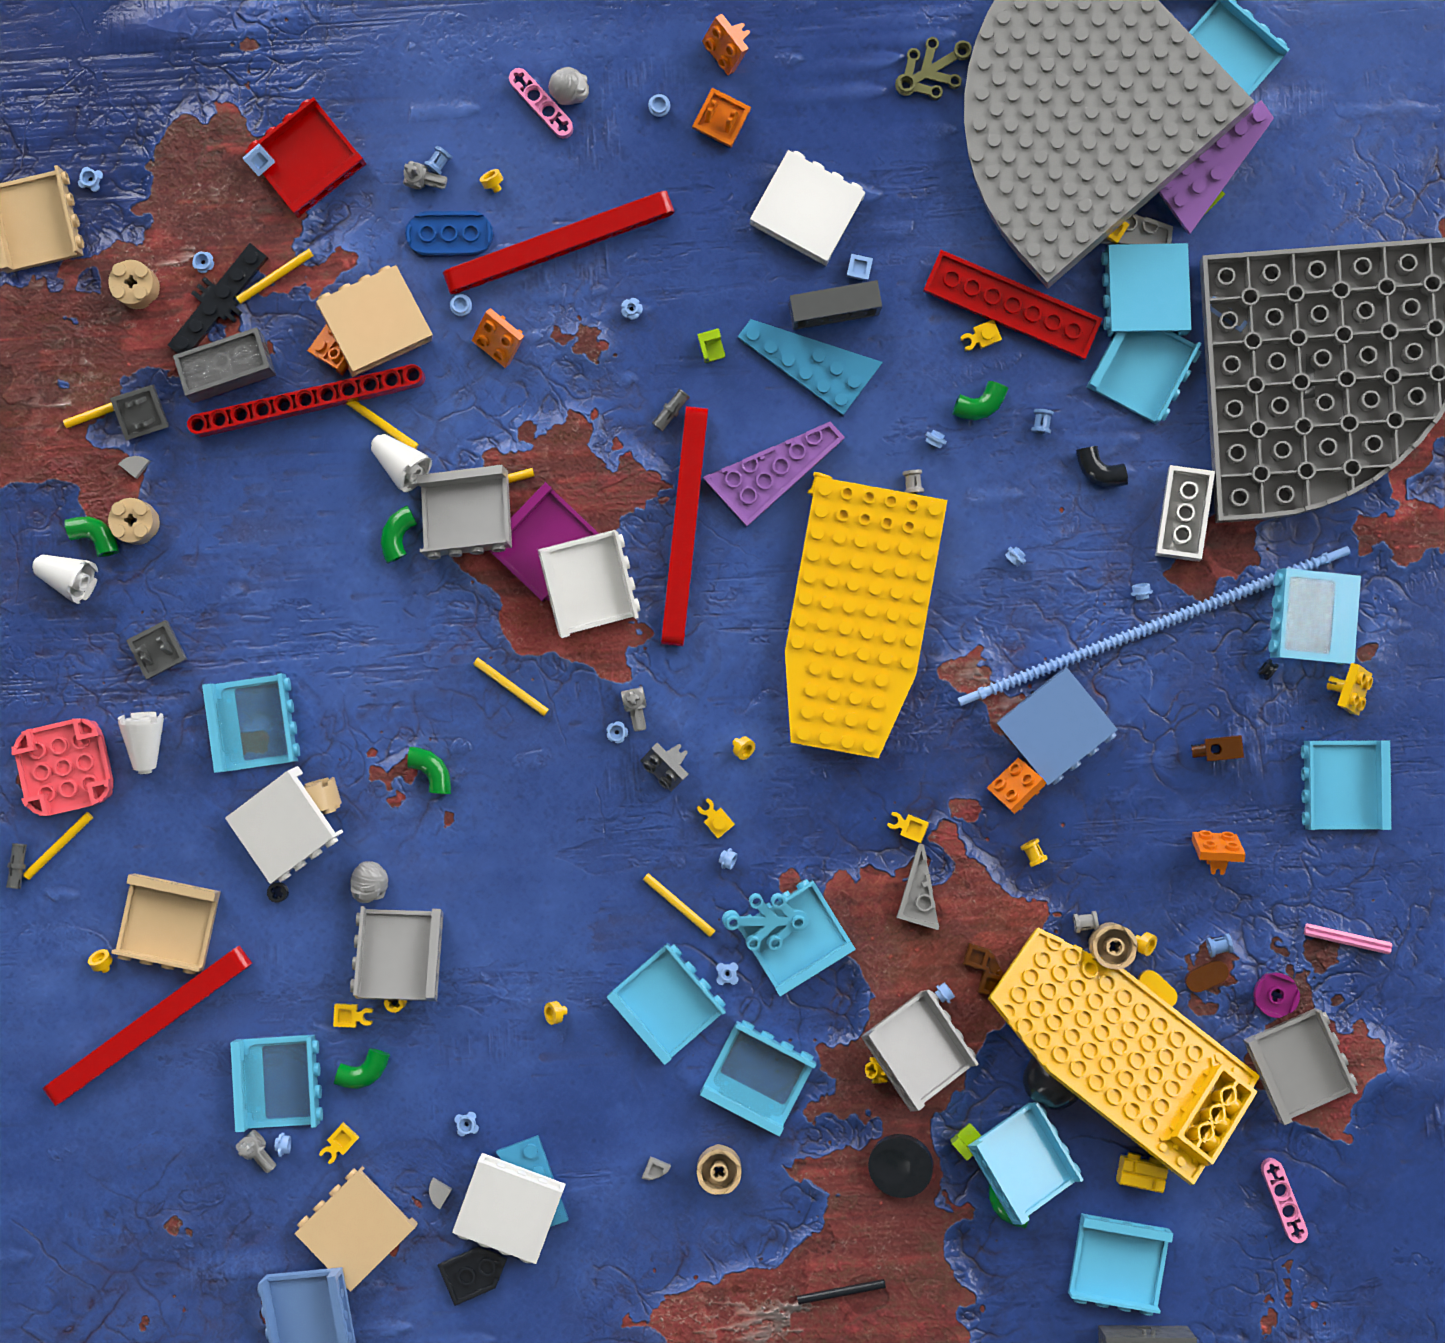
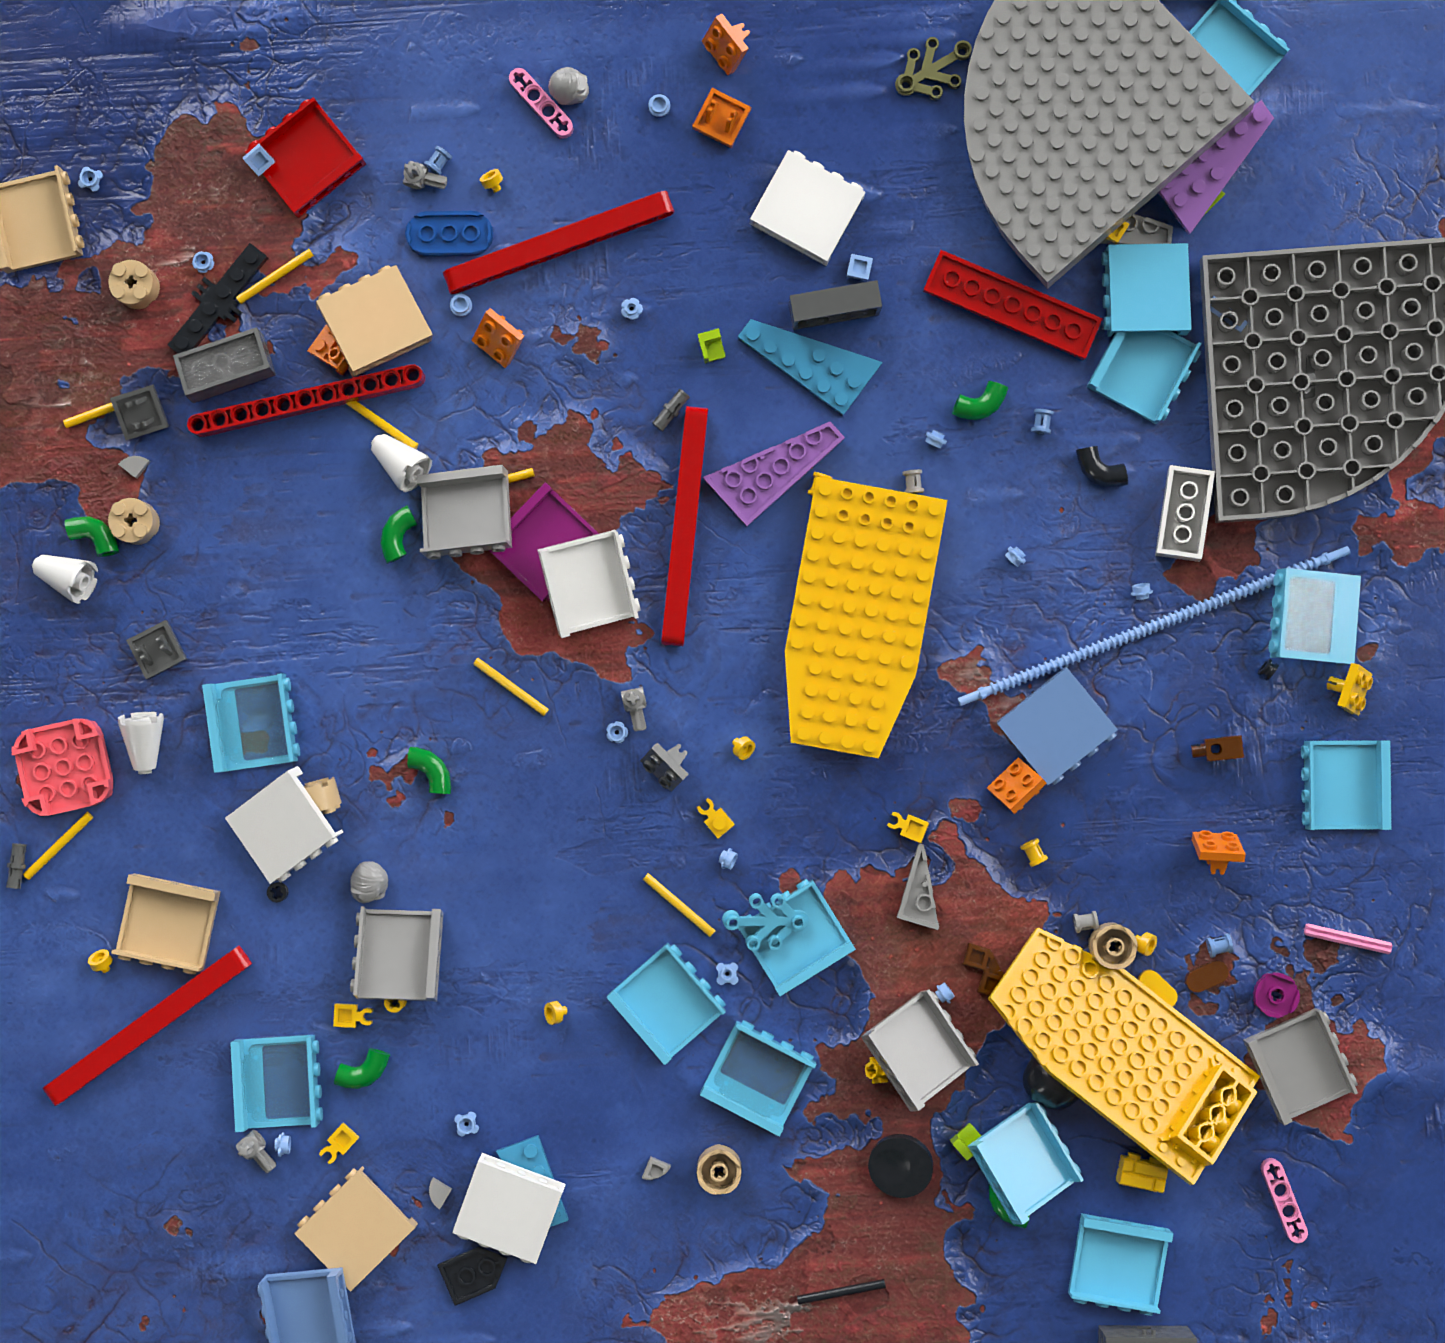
yellow plate [960,320,1002,351] -> none

